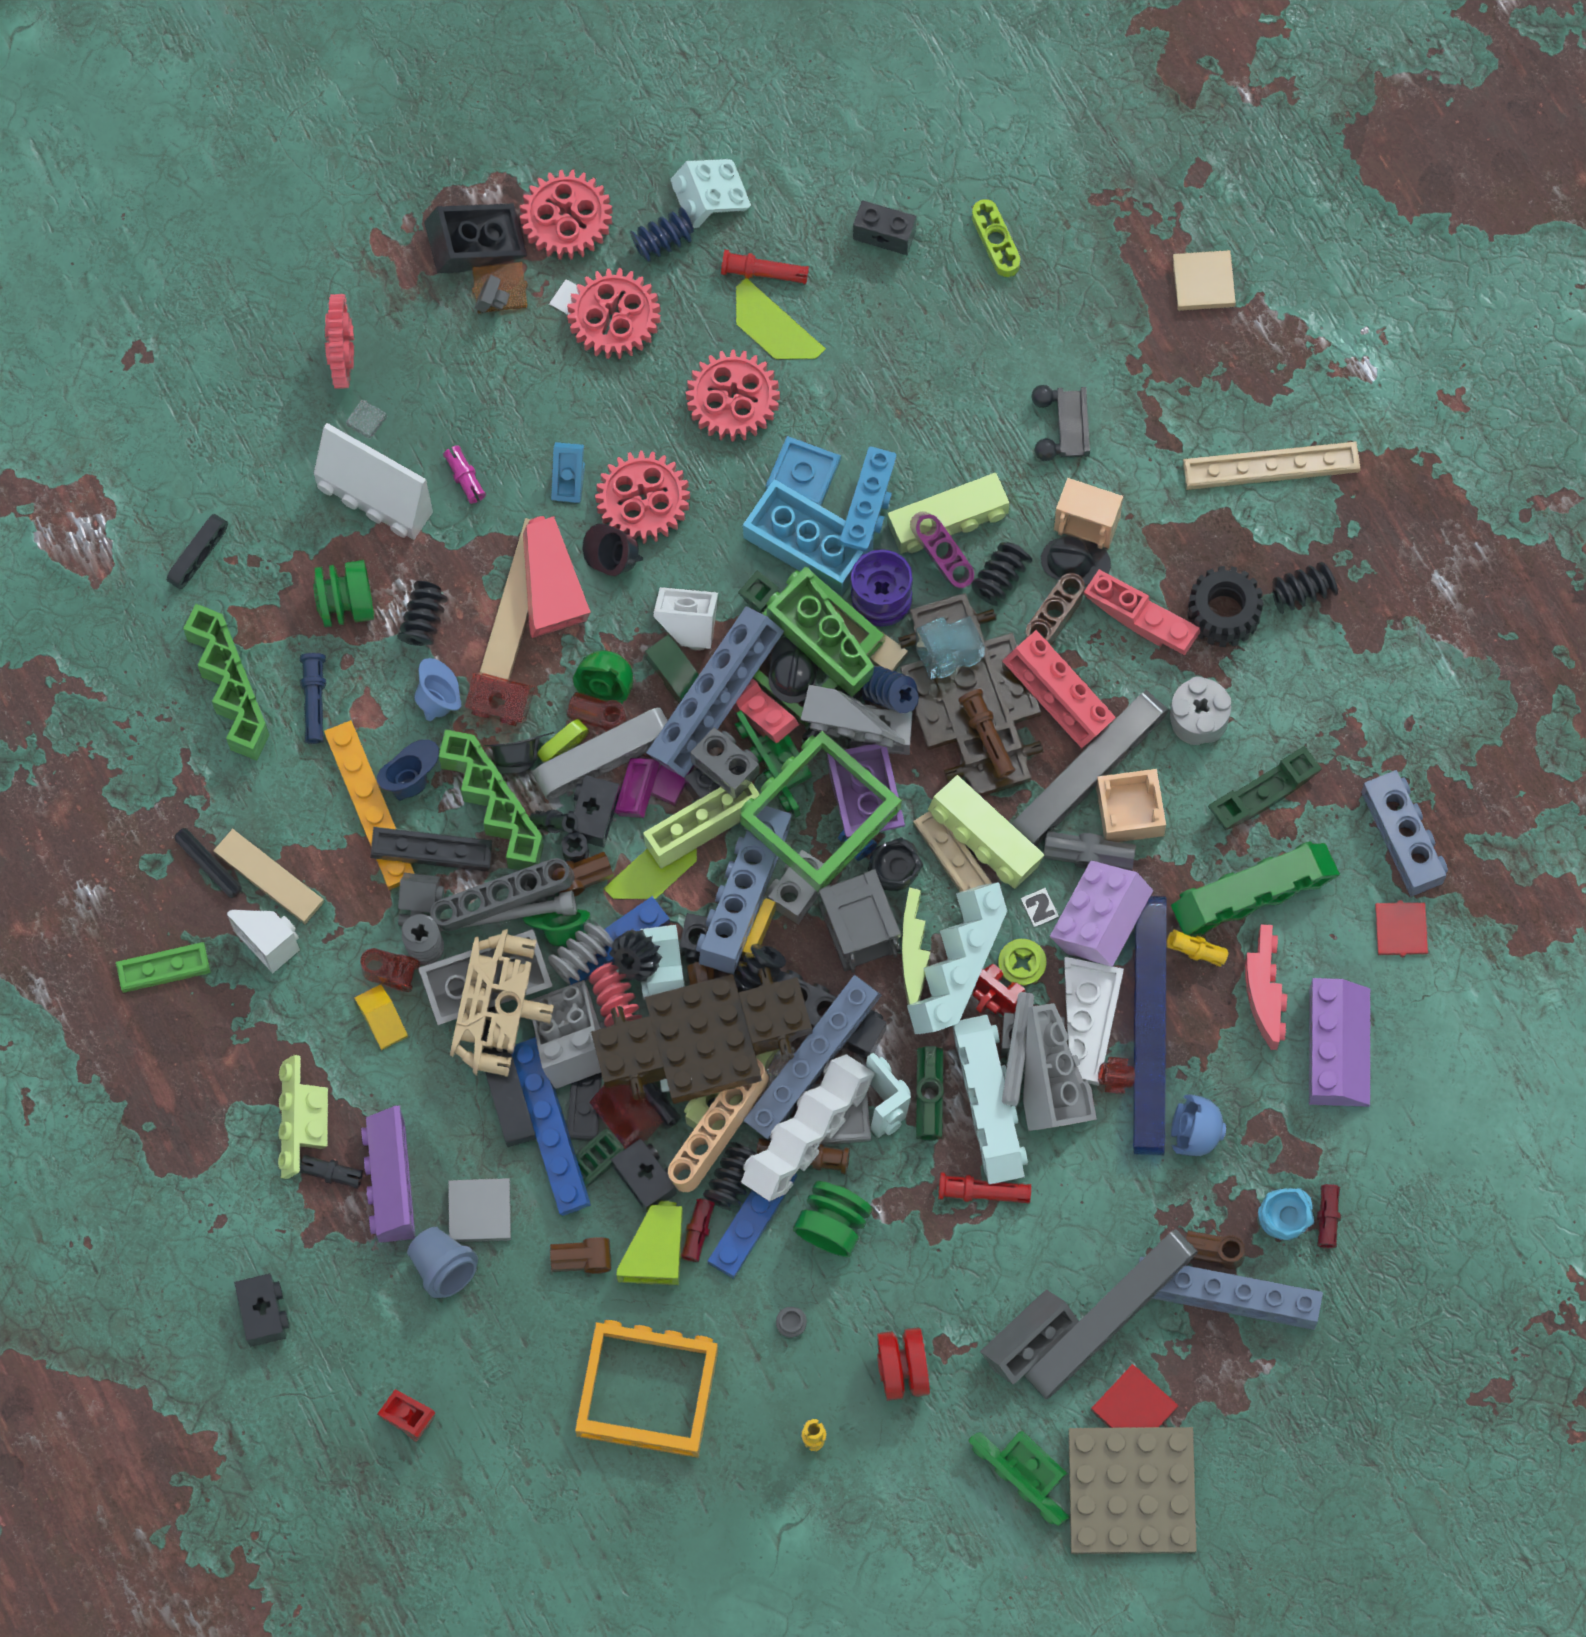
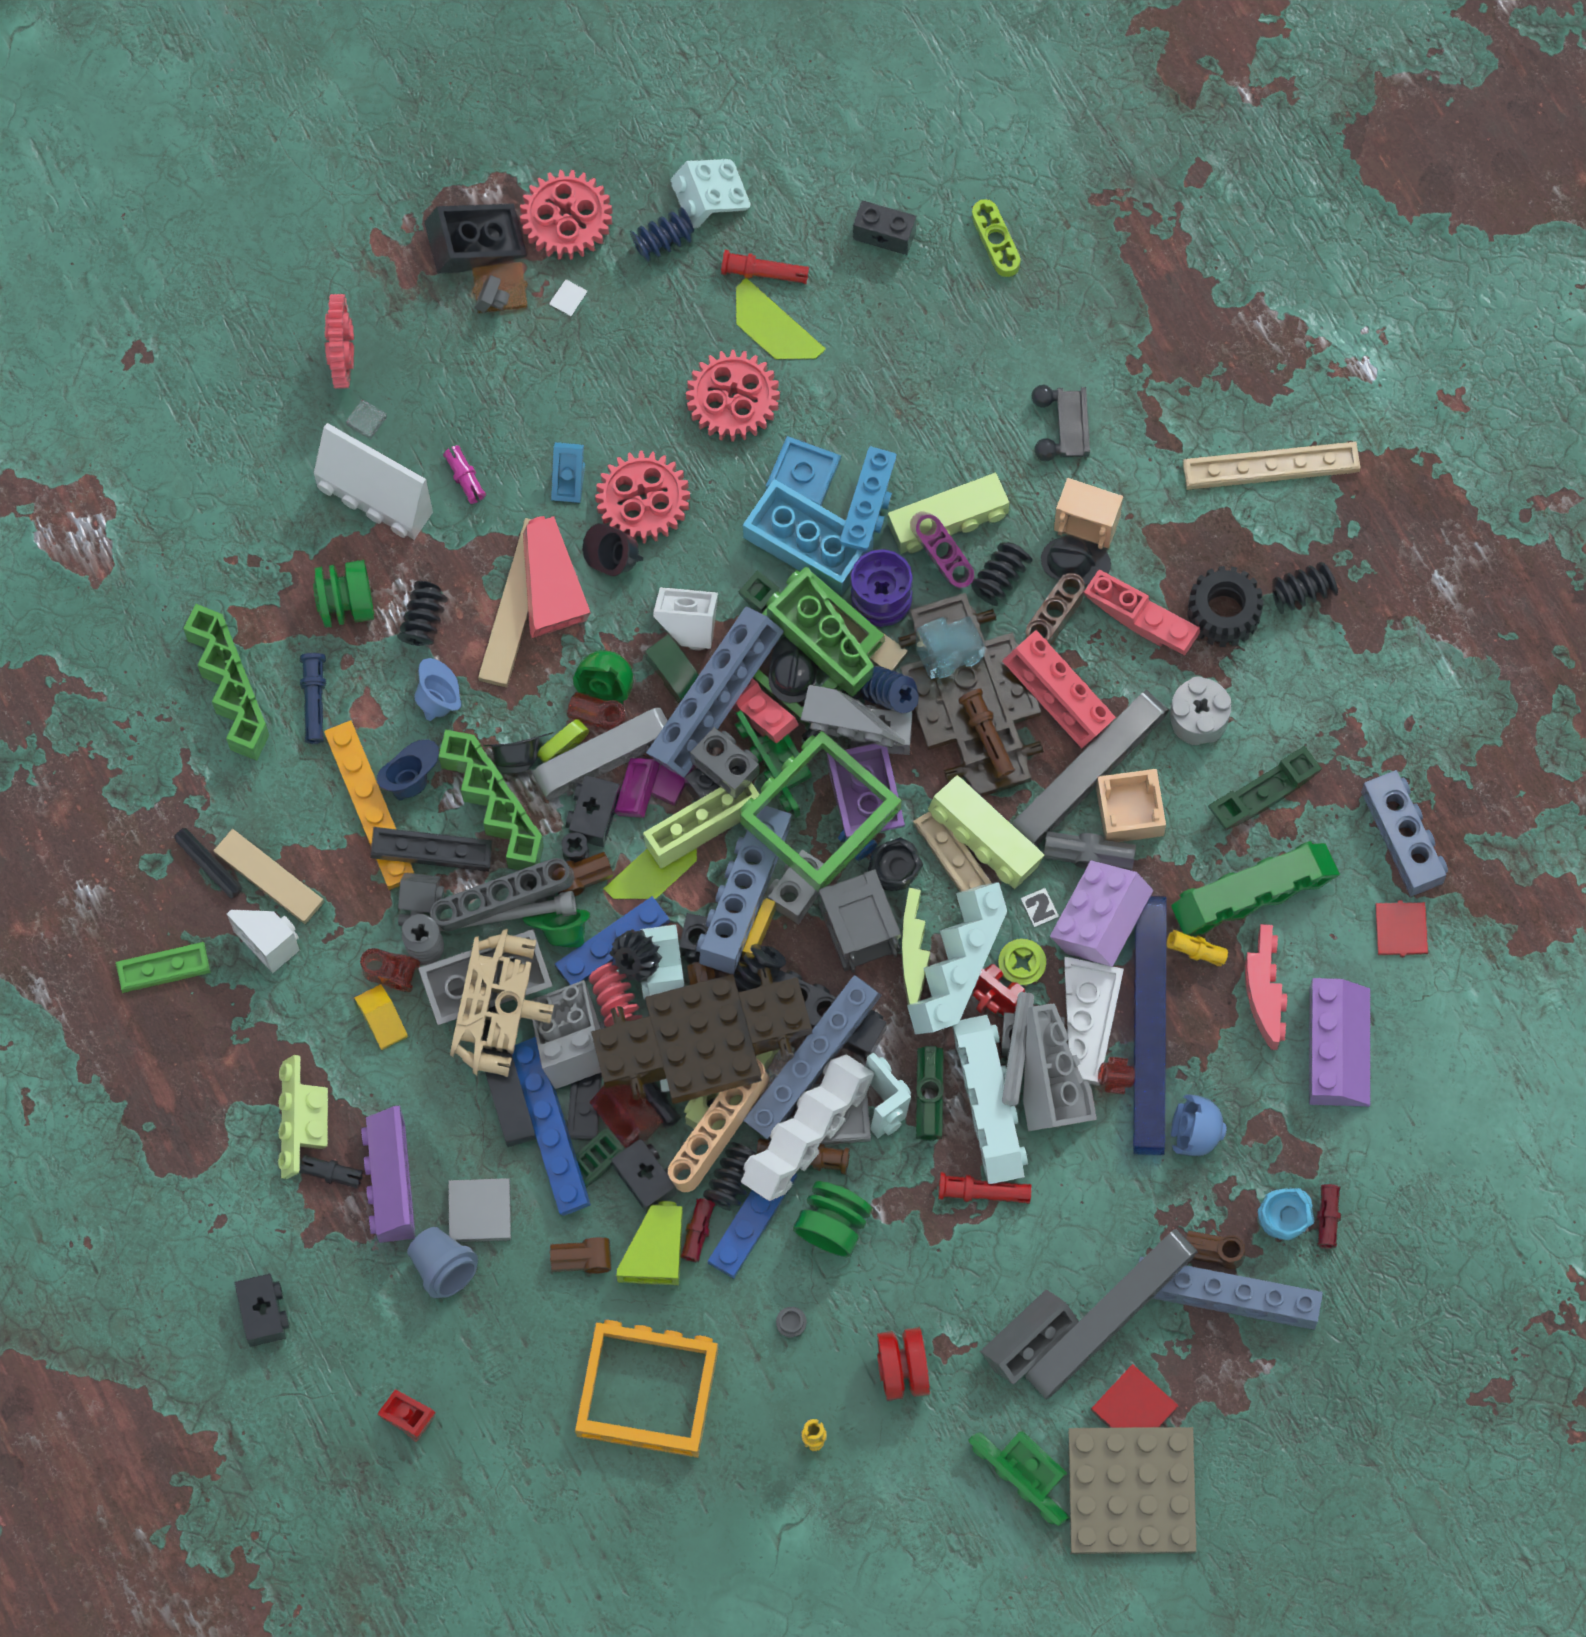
black beam [167,514,228,589] -> none
clear red brick [465,671,535,726] -> none
black pin [529,810,578,833] -> none
light grey piece [548,922,614,985] -> none
coral gear [567,268,661,359] -> none
tan tile [1173,250,1236,311] -> none

